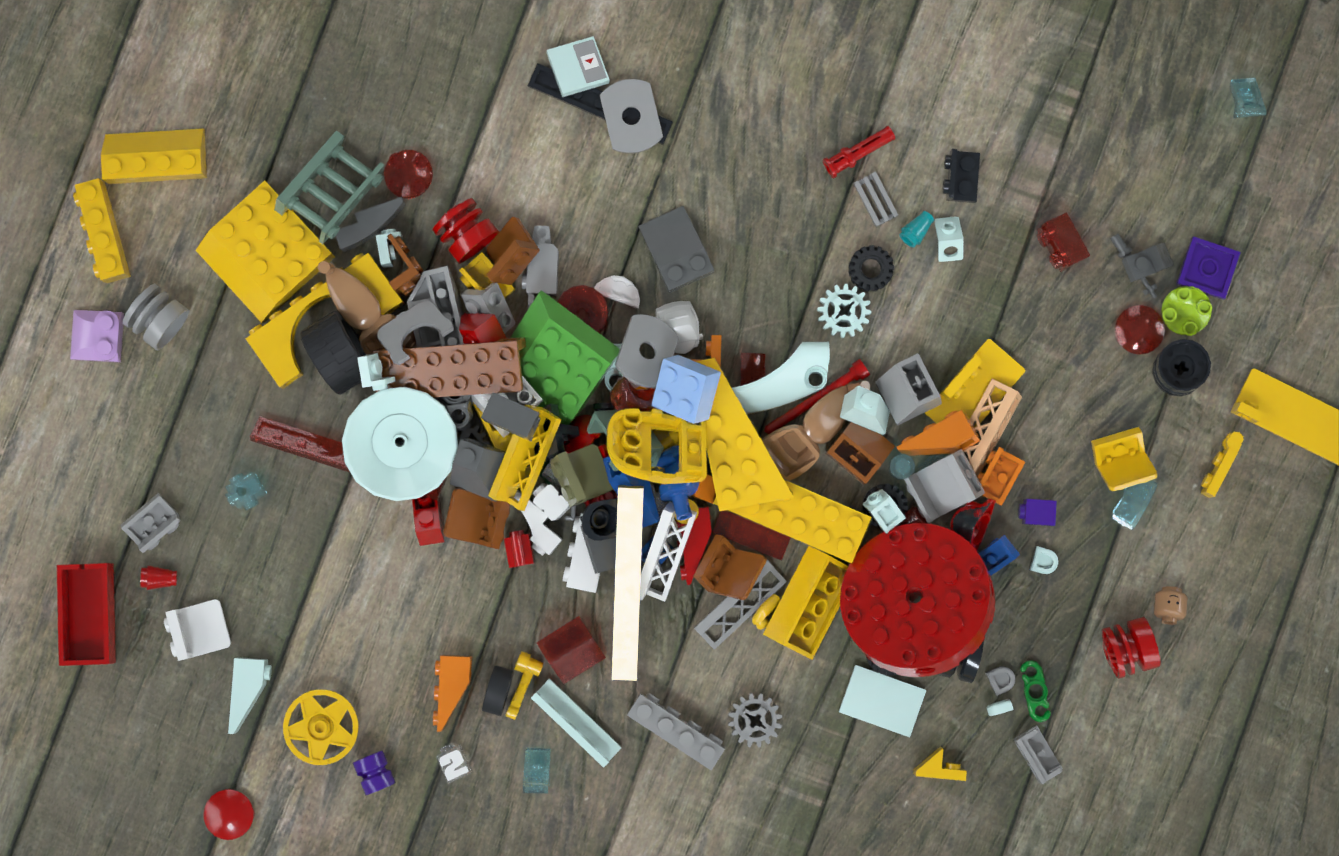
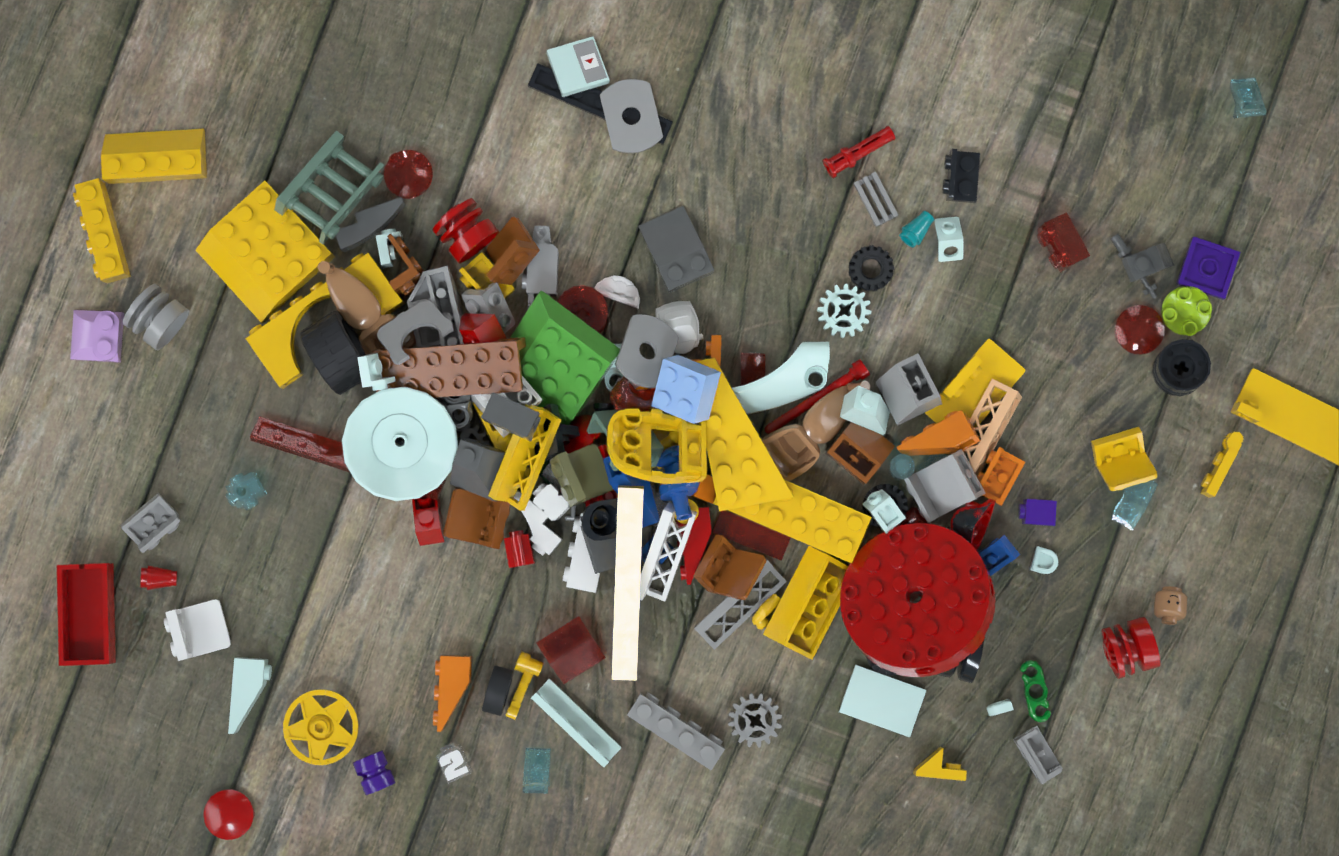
light grey tile [985,666,1015,696] -> none

